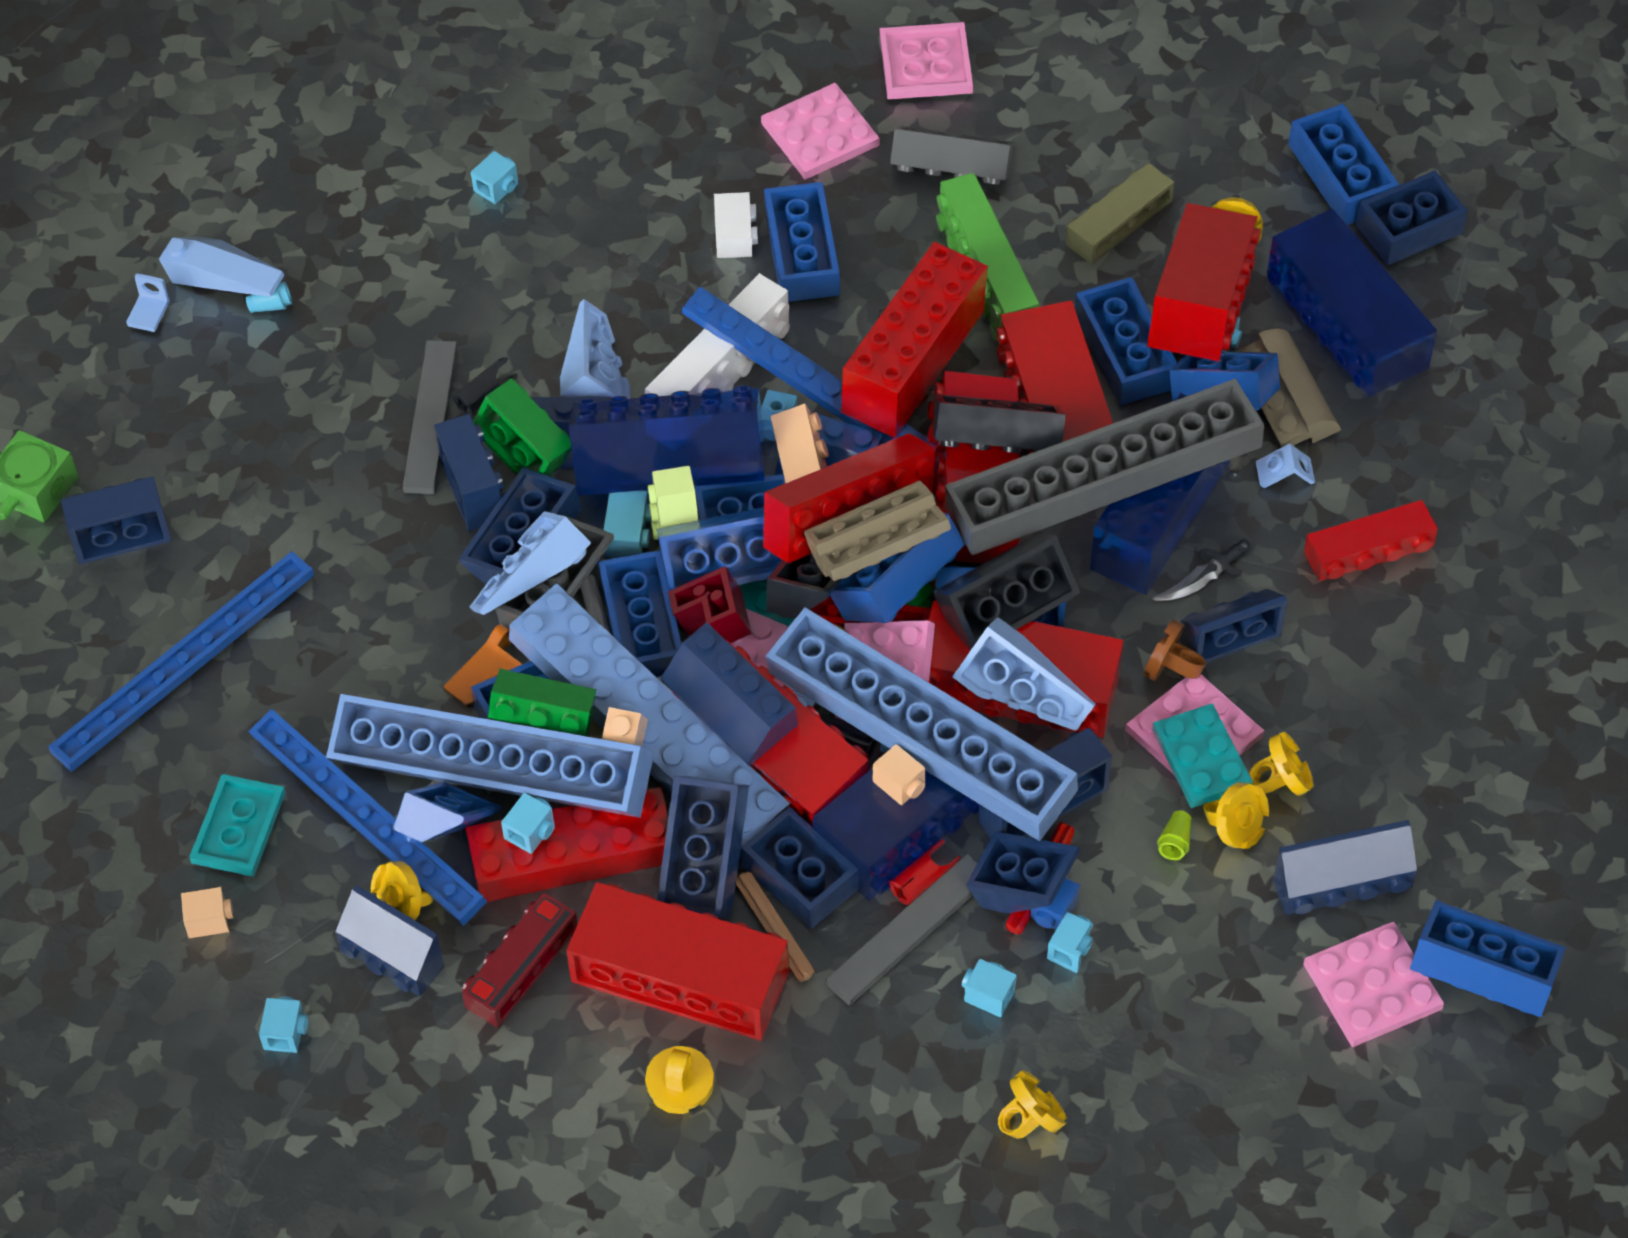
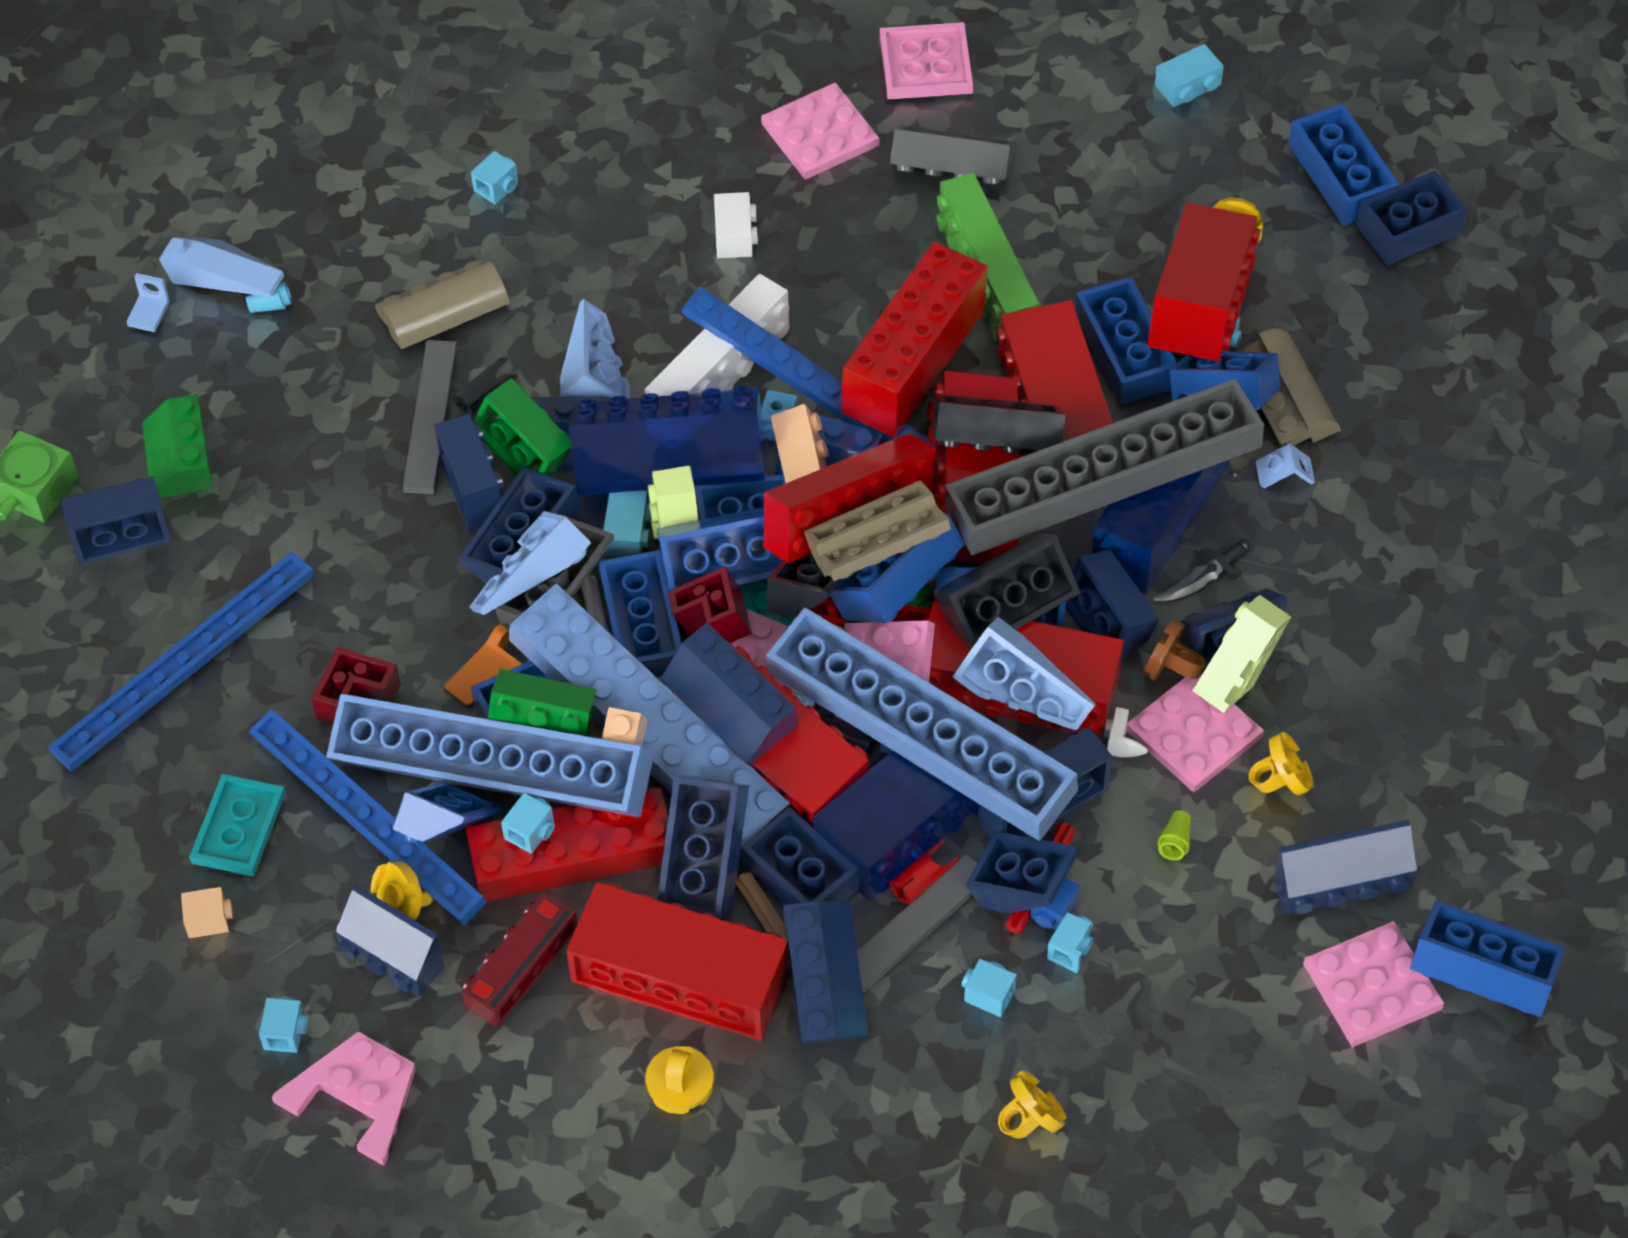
blue brick [764,182,840,302] -> none
light nougat brick [873,744,925,806] -> none
olive brick [1066,163,1174,265] -> none
teal plate [1152,703,1253,808] -> none
yellow tile [1203,782,1269,849] -> none
clear blue brick [1267,208,1437,397] -> none
red brick [1304,500,1438,581] -> none
none -> green slope [142,394,214,498]
none -> bright pink wing [272,1032,416,1166]
none -> dark red brick [311,647,401,724]
none -> dark tan brick [375,260,510,349]
none -> dark blue slope [783,901,869,1046]
none -> dark blue slope [1065,549,1159,661]
none -> white plate [1104,707,1148,758]
none -> medium azure brick [1155,44,1224,107]
none -> yellowish green wedge [1192,595,1291,713]

